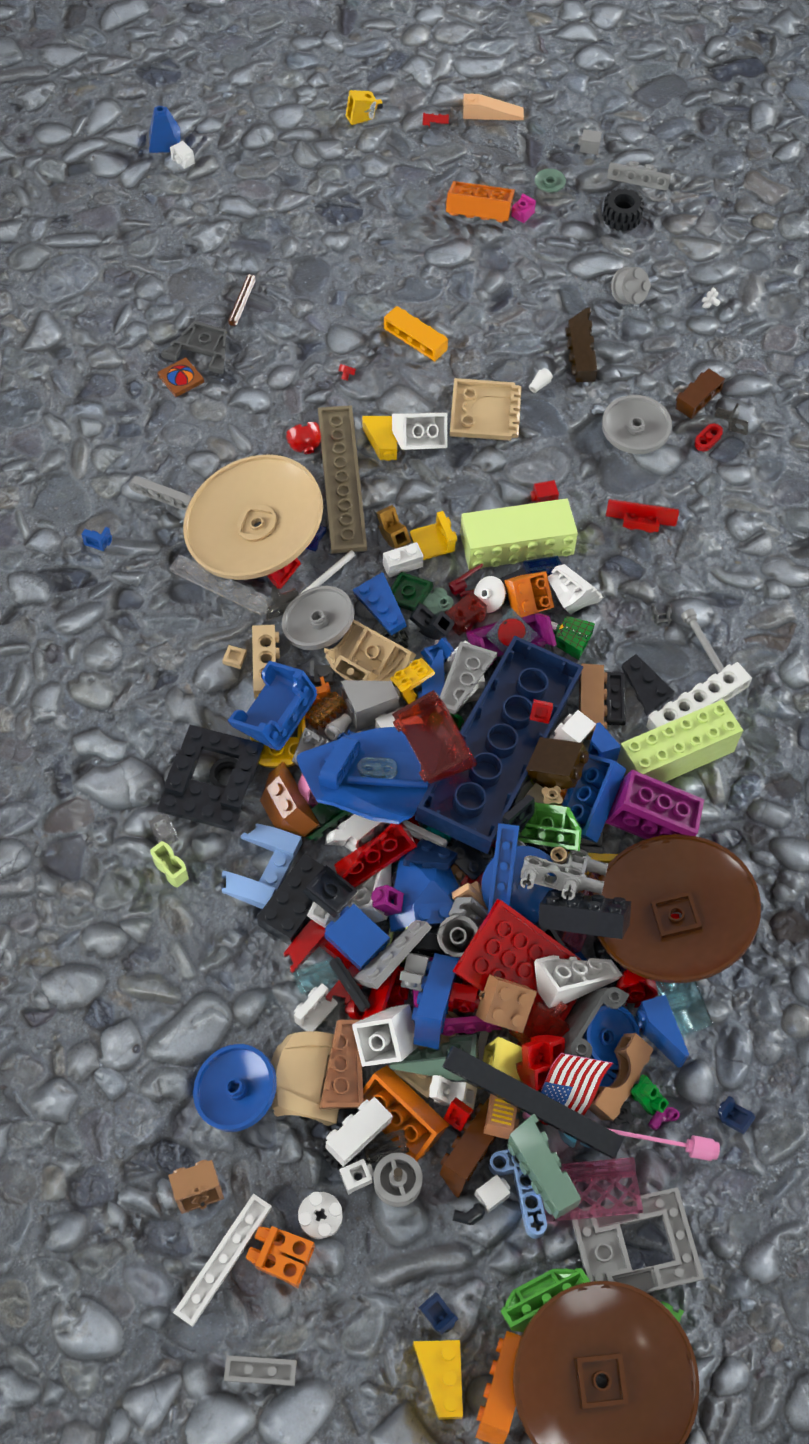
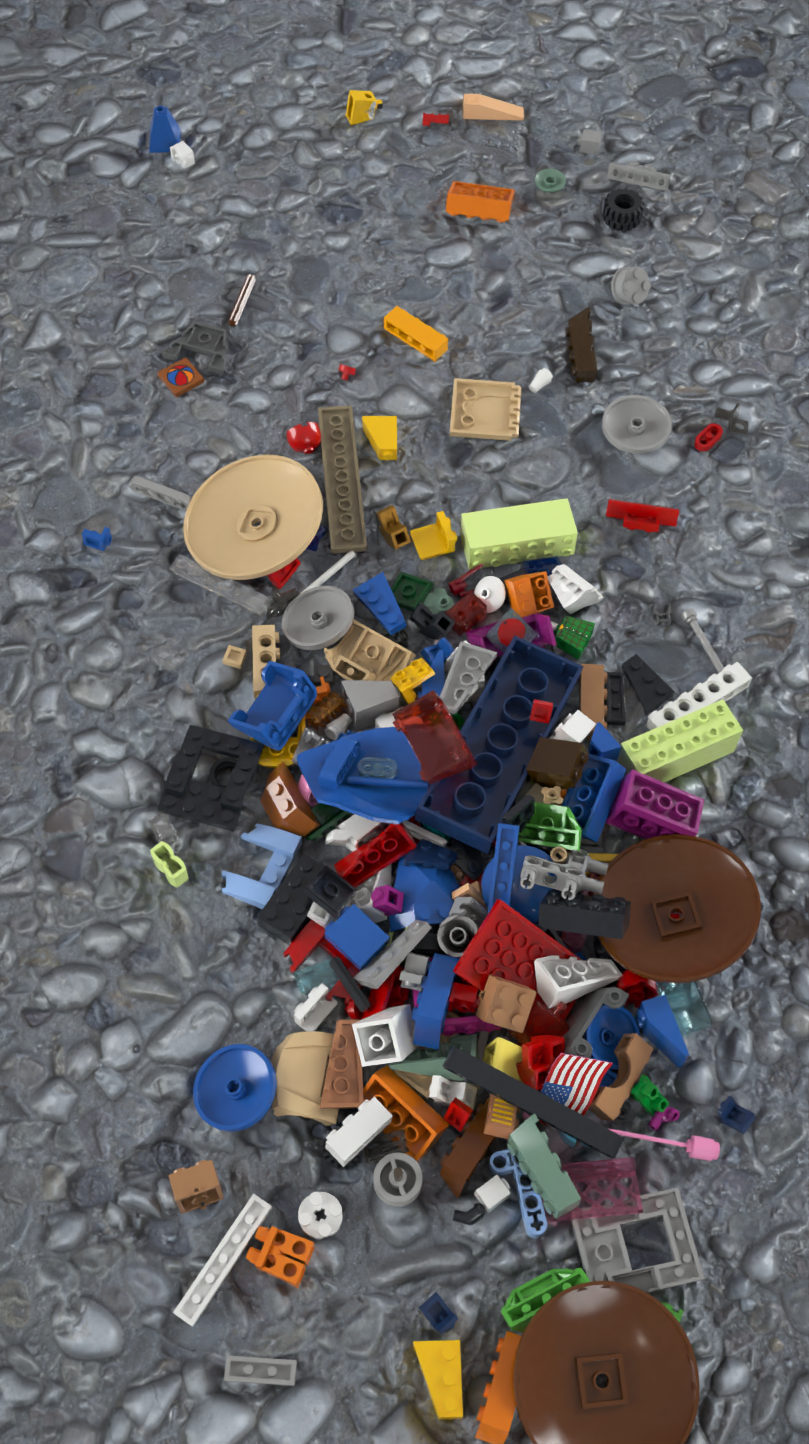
white brick [339,1159,374,1195] -> none
white brick [383,542,423,578] -> none
white slope [392,412,447,450] -> none
dark pink brick [511,194,536,223] -> none
red brick [531,480,559,503] -> none
reddish brown brick [675,368,725,419] -> none
white plant [702,287,720,309] -> none

